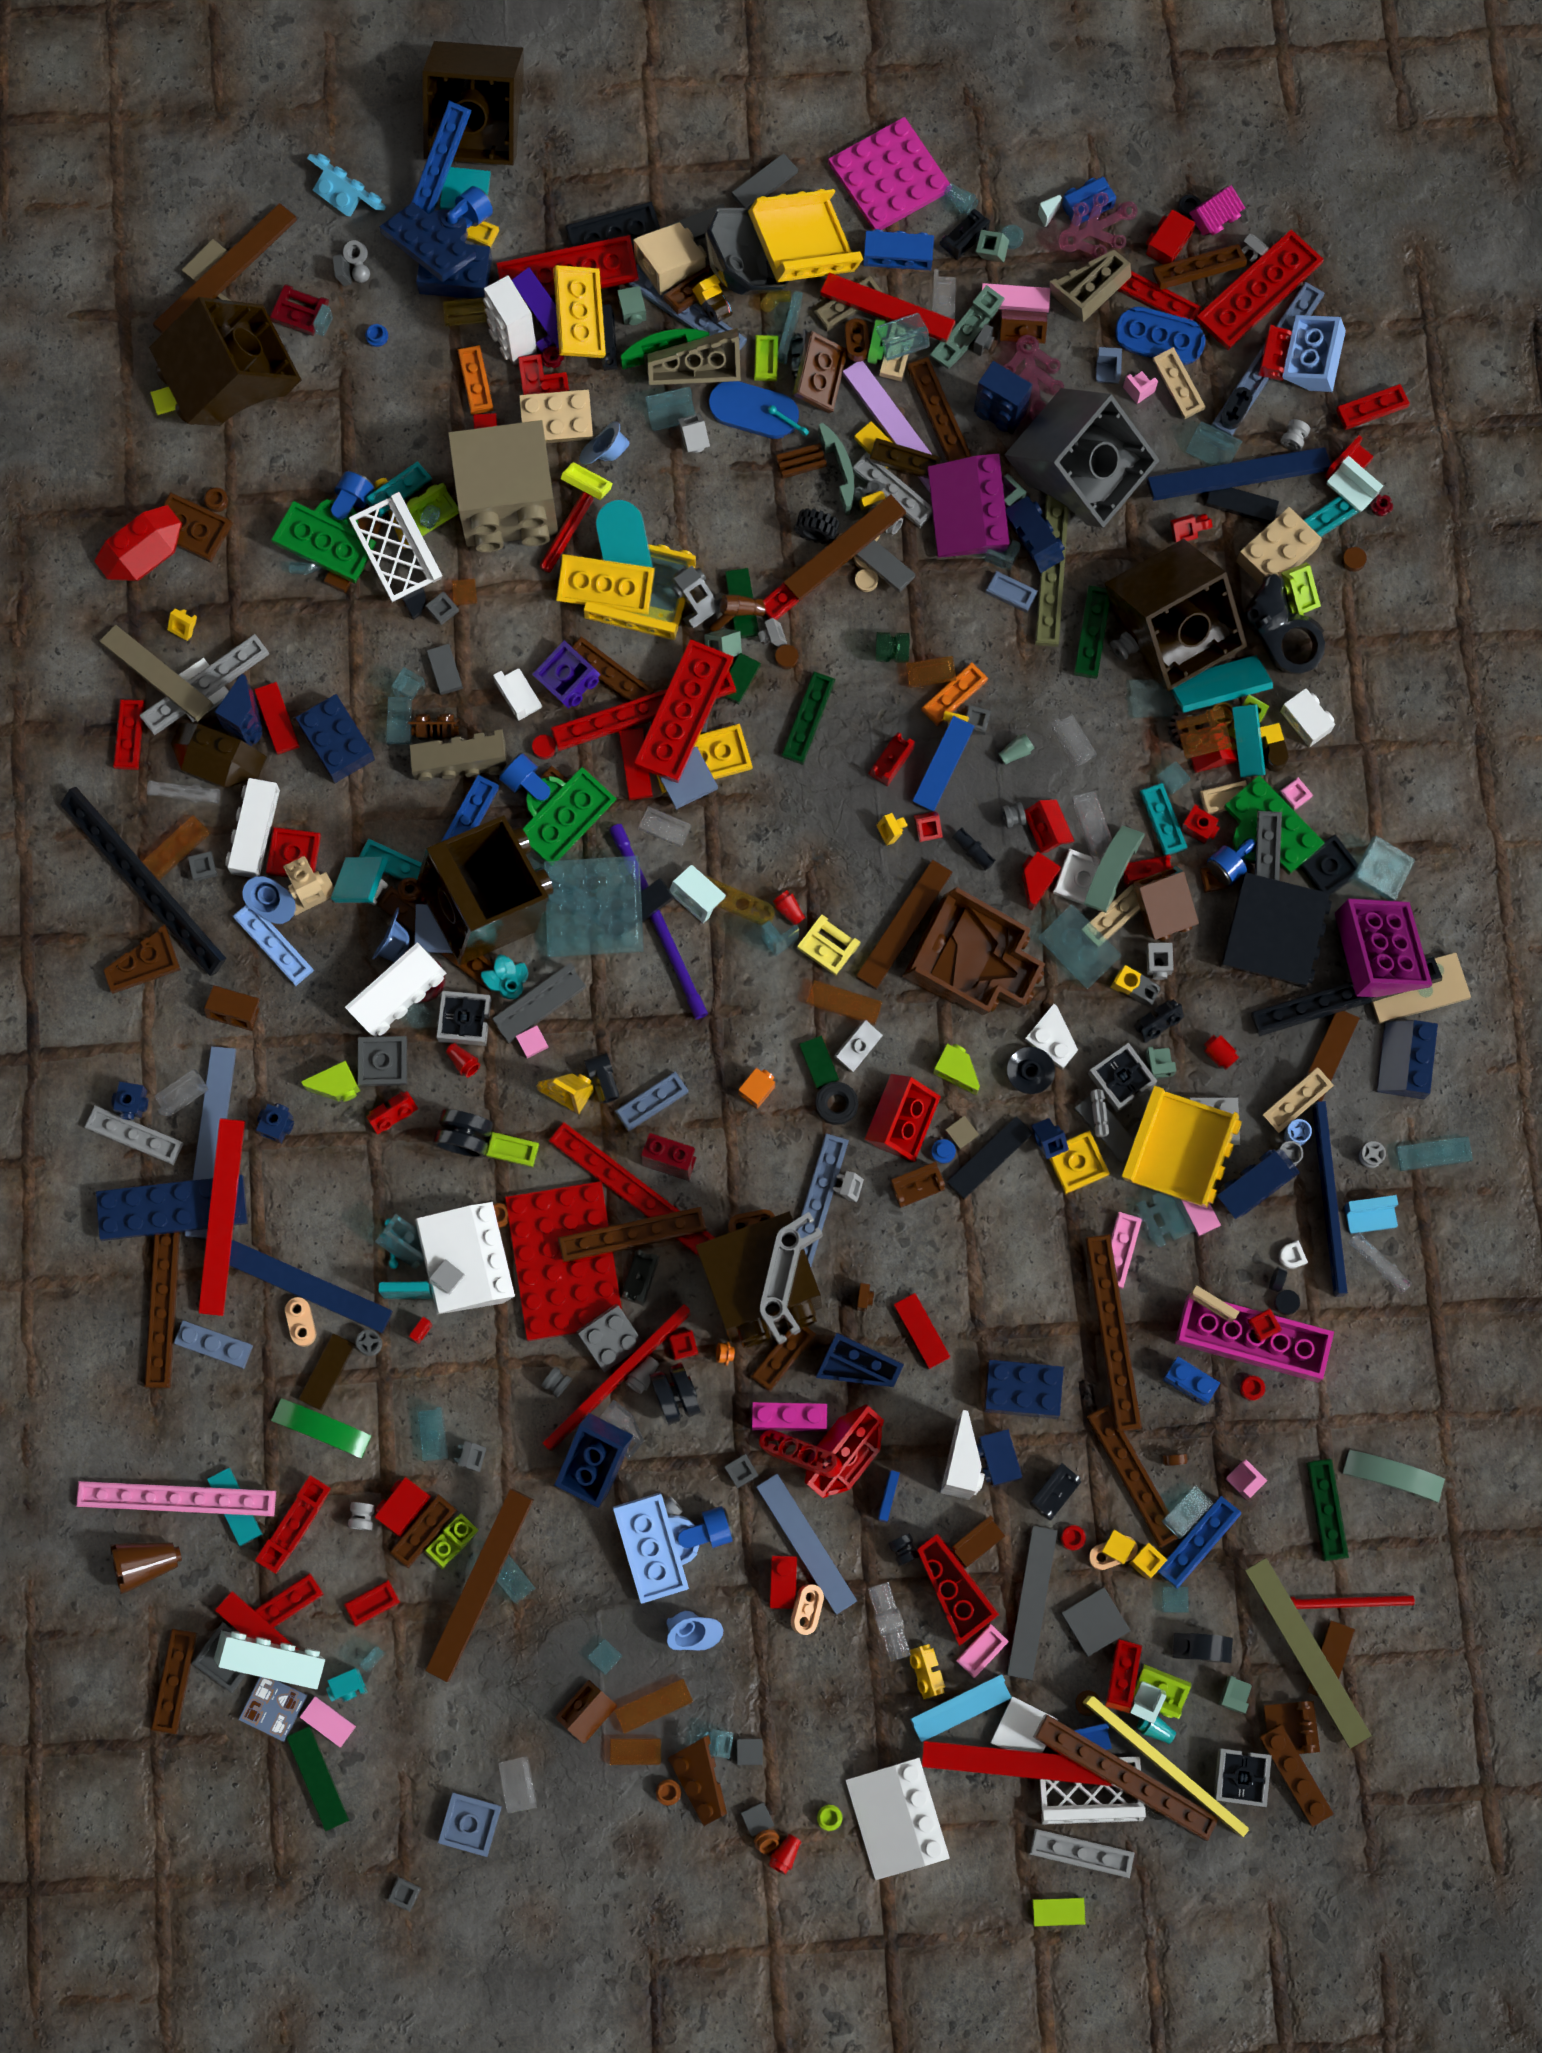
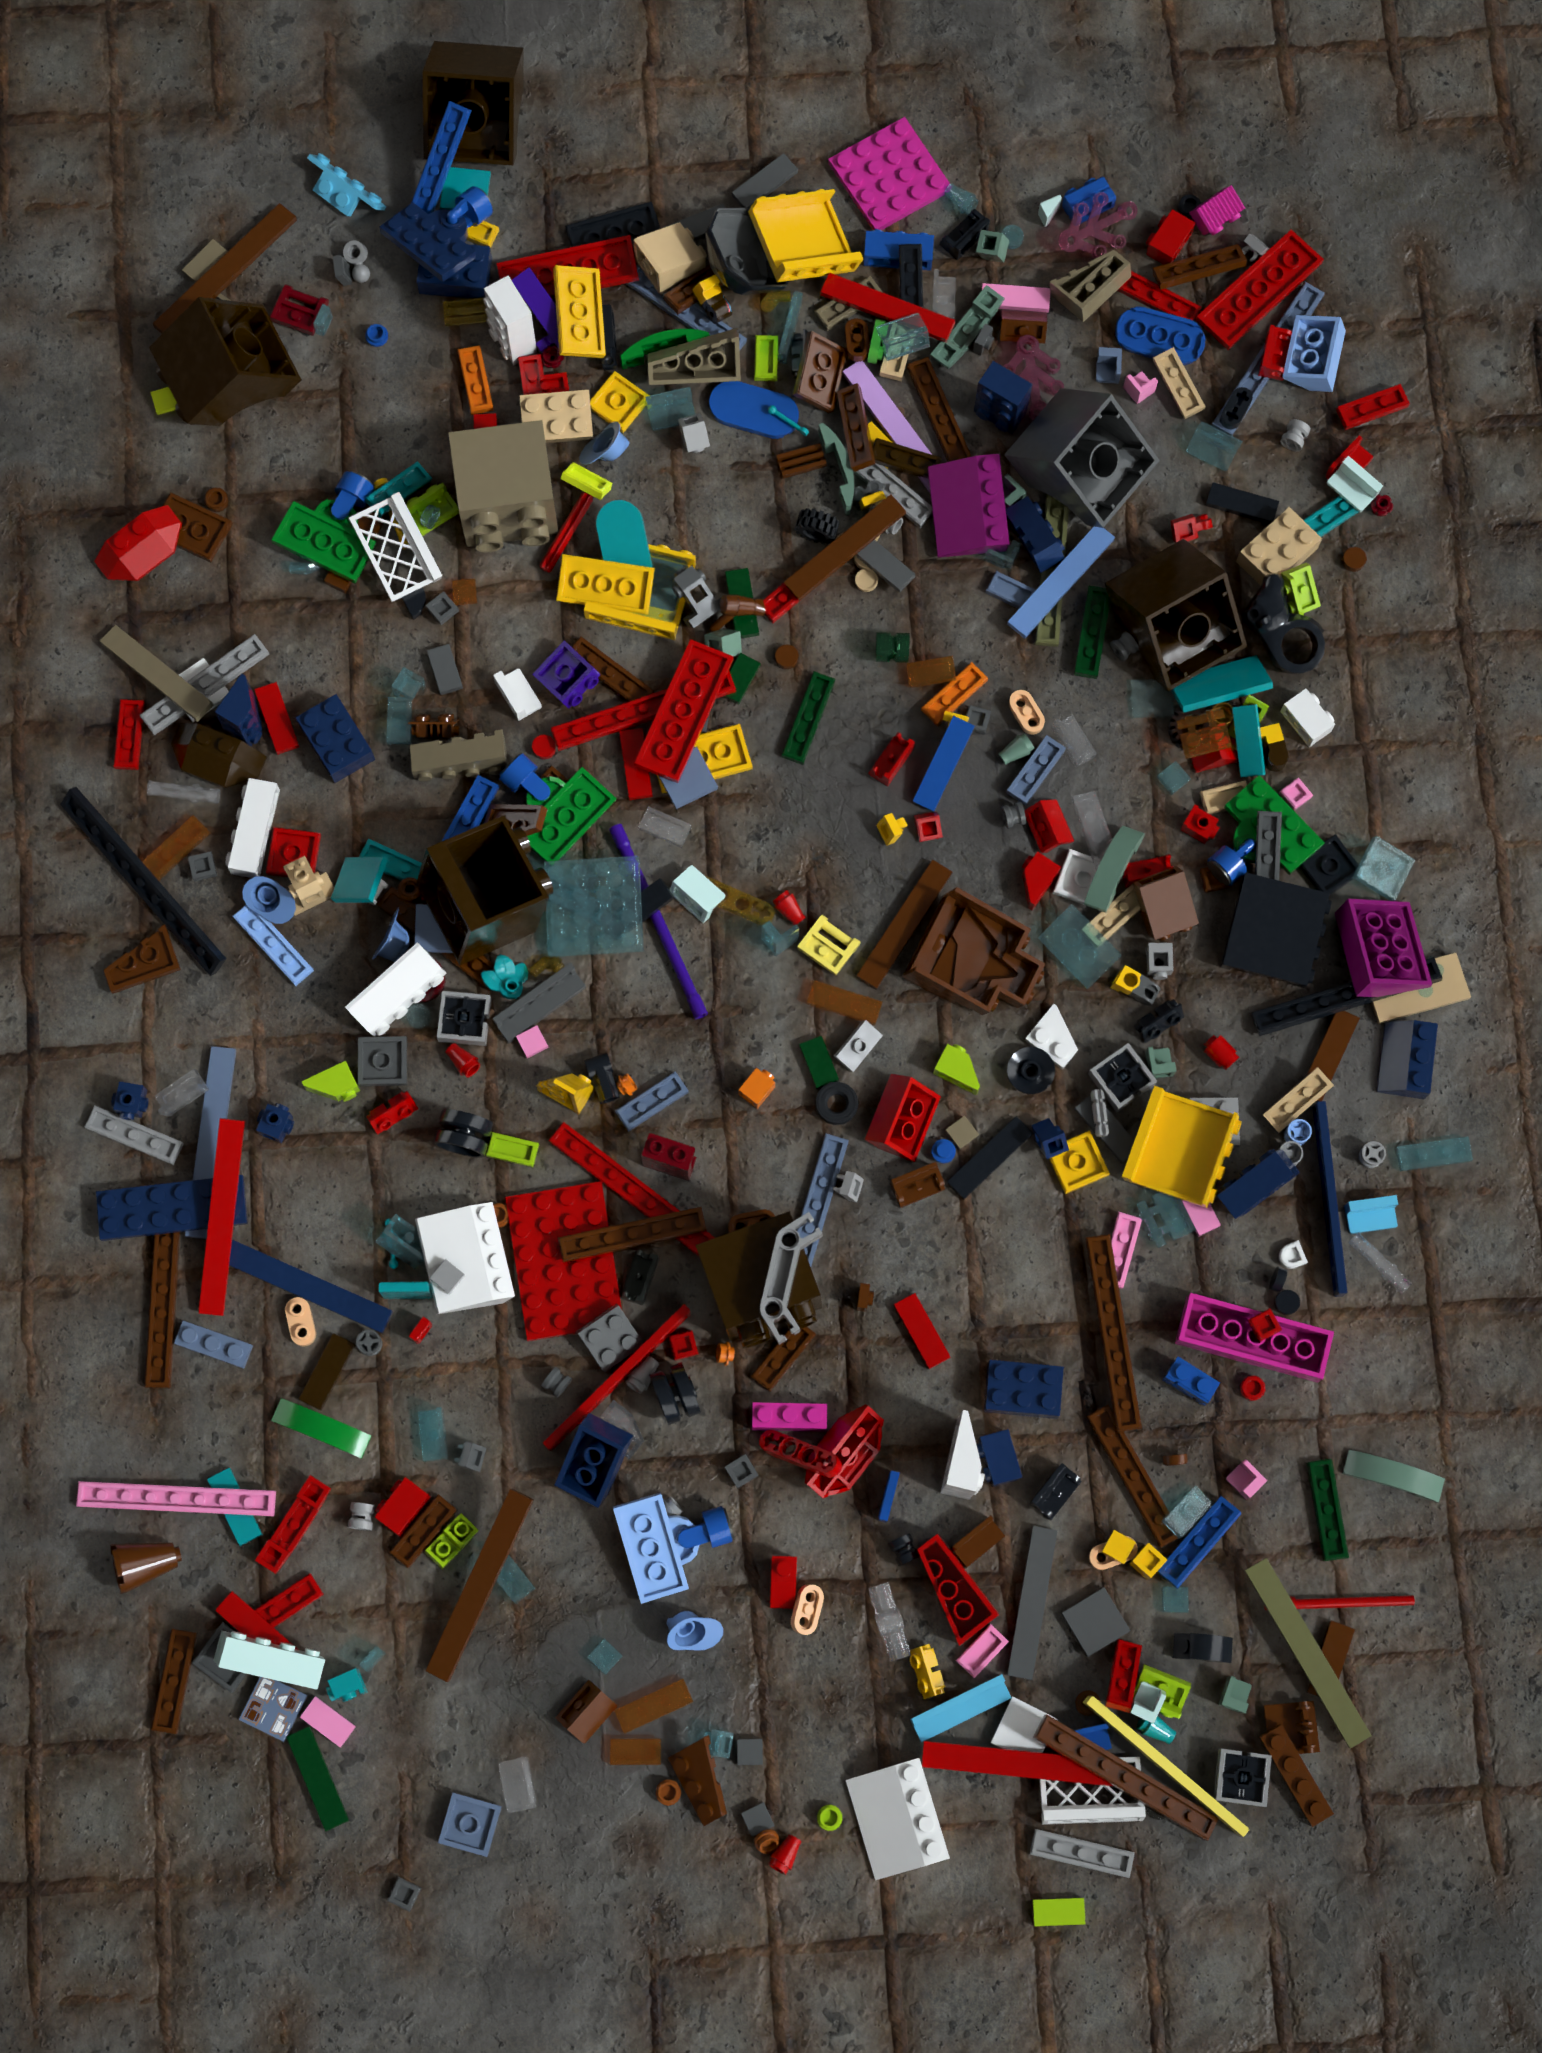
yellow tile [167,608,197,641] -> none
reddish brown hinge [204,985,260,1031] -> none
red tile [344,1580,401,1627] -> none
sand green brick [618,286,646,325] -> none
sand blue tile [756,1474,857,1615] -> none
light grey tile [758,618,787,647] -> none
dark blue wedge [816,1333,904,1387] -> none
black pin [952,827,996,871] -> none
red tile [1060,1525,1086,1551] -> none
teal tile [1140,783,1187,855] -> none
dark blue tile [1147,447,1331,501] -> none
tan tile [1189,1286,1239,1322] -> none
none -> reddish brown wing [484,804,548,836]
none -> clear yellow arm [528,956,565,978]
none -> yellow tile [590,371,651,433]
none -> orange plate [616,1074,637,1096]
none -> reddish brown plate [837,383,875,472]
none -> black tile [899,244,923,308]
none -> sand blue plate [1006,735,1066,806]
none -> medium blue tile [1007,527,1115,639]
none -> light nougat plate [1009,690,1045,735]

